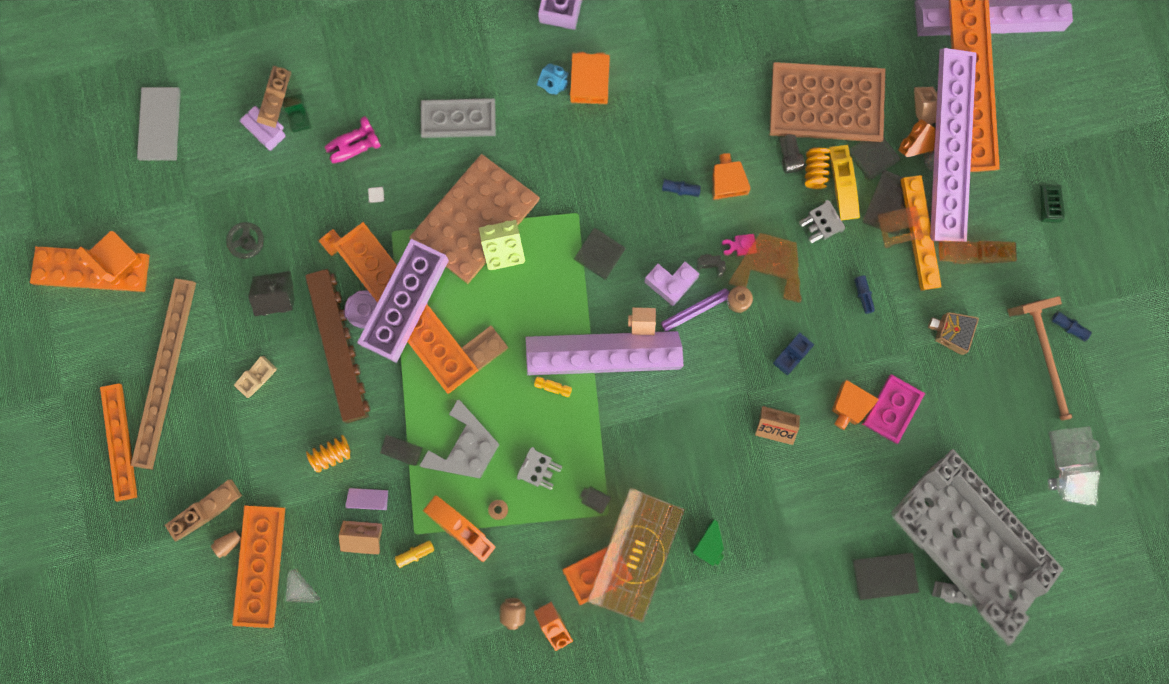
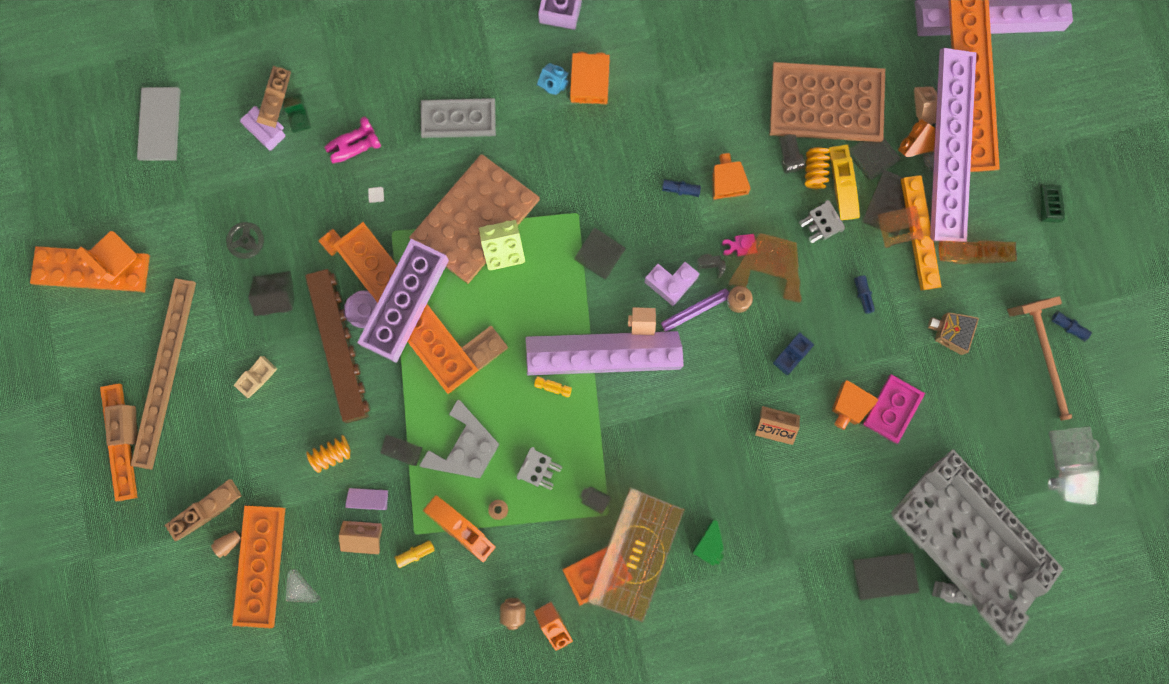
none -> medium nougat panel [105,405,138,446]

